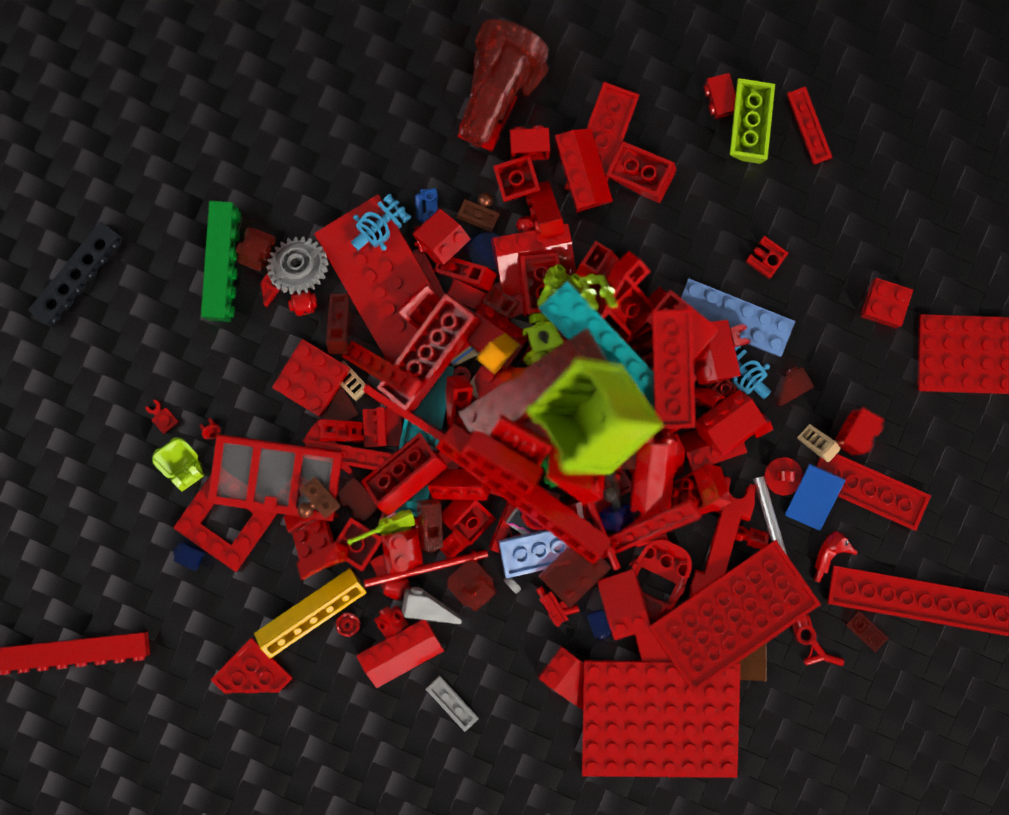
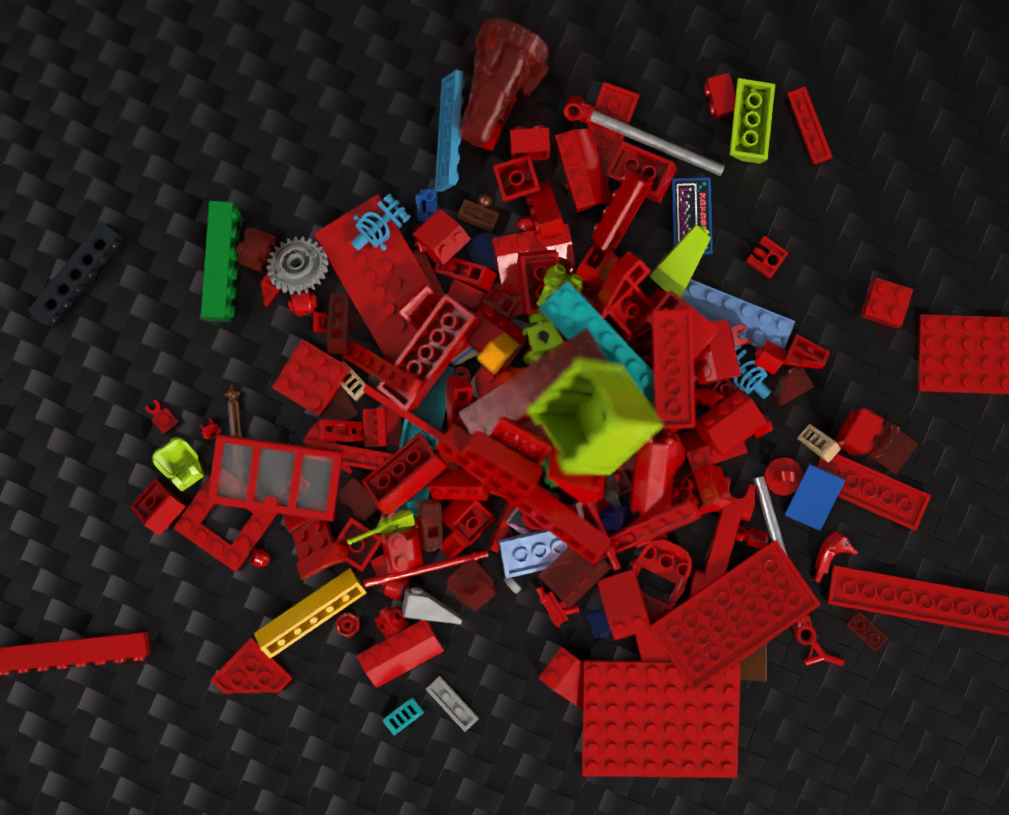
clear blue brick [173,543,206,570] -> none
copper plate [298,476,340,519] -> none
lime piece [579,274,617,309] -> none
none -> red slope [130,478,185,535]
none -> reddish brown wheel [224,384,248,480]
none -> red plate [250,549,270,568]
none -> red slope [313,312,330,333]
none -> teal slope [382,696,425,735]
none -> dark azure plate [435,70,465,192]
none -> flat silver piece [564,95,725,176]
none -> red slope [592,170,654,251]
none -> lime slope [648,225,711,298]
none -> tile [672,178,713,255]
none -> red brick [754,340,787,375]
none -> red wing [783,334,830,369]
none -> clear red hinge [866,421,918,475]

